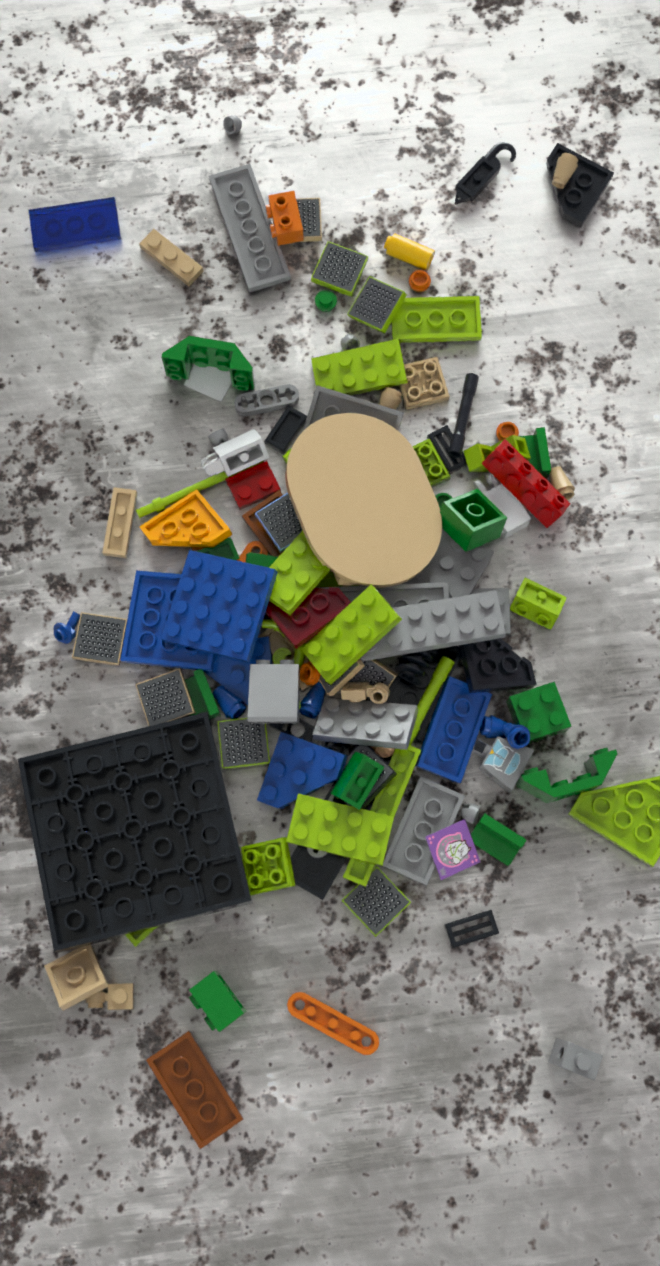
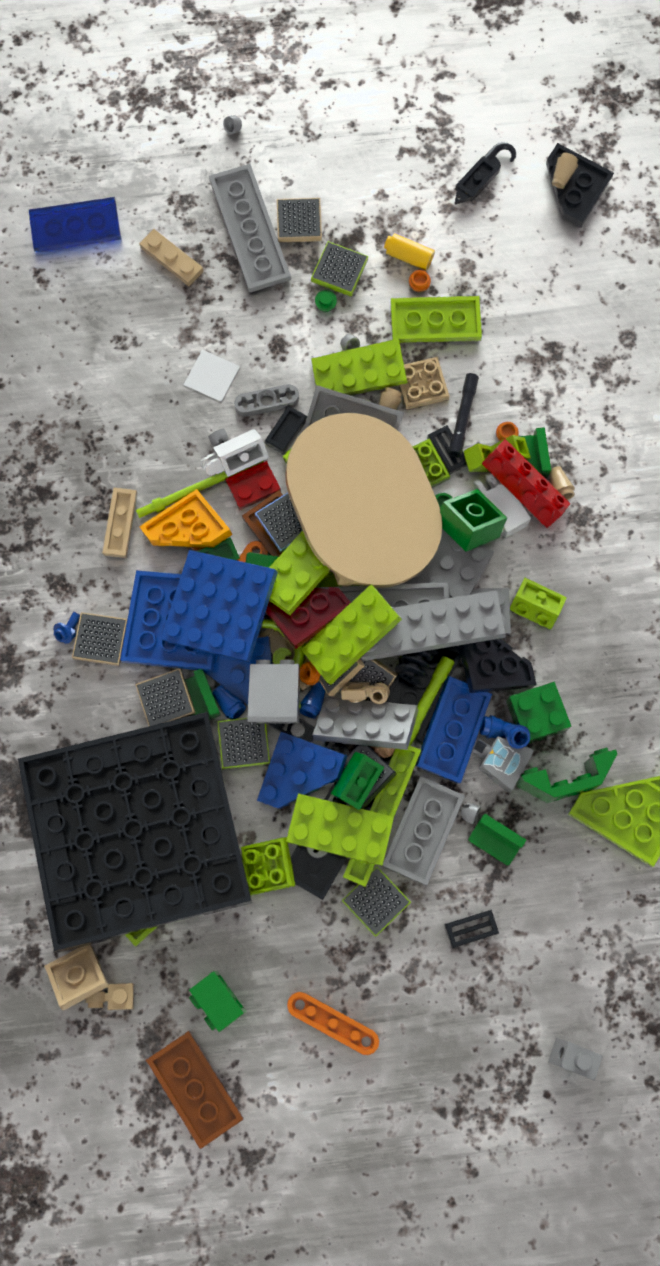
green slope [161,336,255,391] -> none
orange brick [265,191,304,246] -> none
tile [347,276,407,334] -> none
sticker [425,819,480,880] -> none

